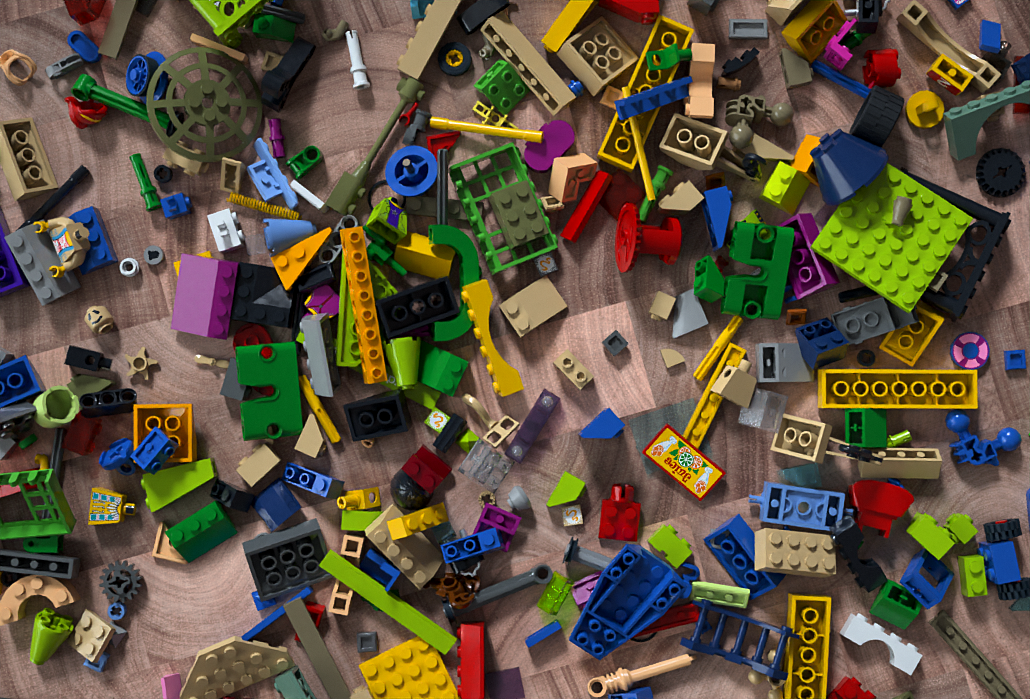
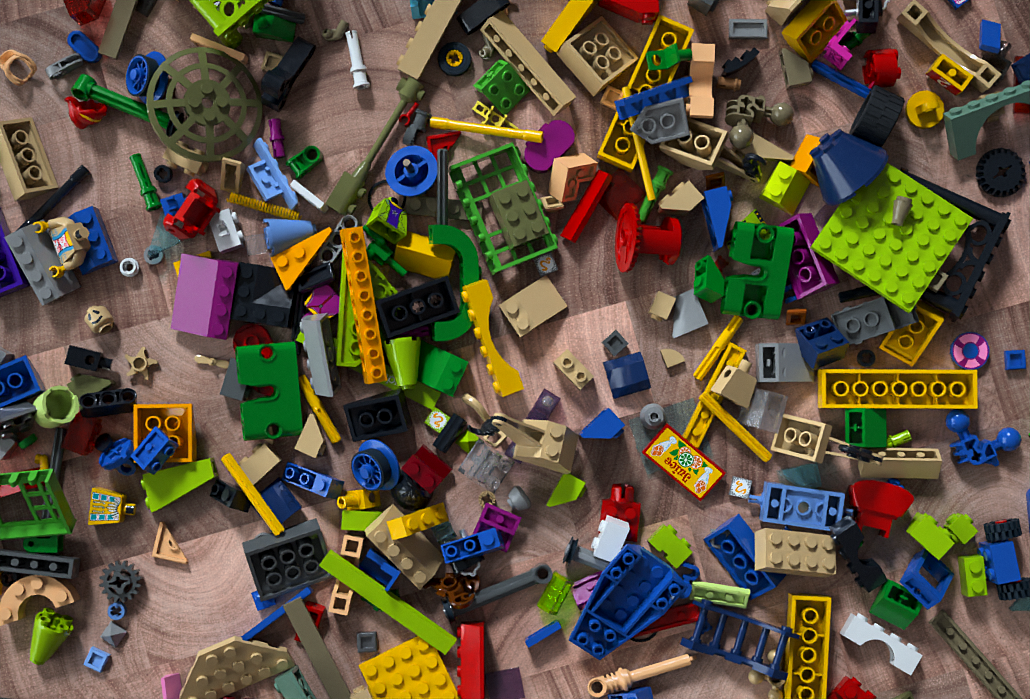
tan plate [67,609,116,663] -> none
green slope [165,500,239,563] -> none
tile [561,504,583,527] -> none
blue plate [568,80,584,98] -> none
none -> black piece [95,433,113,452]
none -> clear light blue tile [147,211,181,258]
none -> red piece [163,178,221,241]
none -> yellow axle [221,453,284,536]
none -> blue piece [351,439,400,491]
none -> tan slope [467,413,579,474]
none -> white brick [591,515,630,562]
none -> dark blue slope [603,352,651,399]
none -> light grey tile [630,97,690,144]
none -> light grey cone [640,403,666,430]
none -> yellow axle [699,392,772,462]
none -> tile [728,476,752,499]

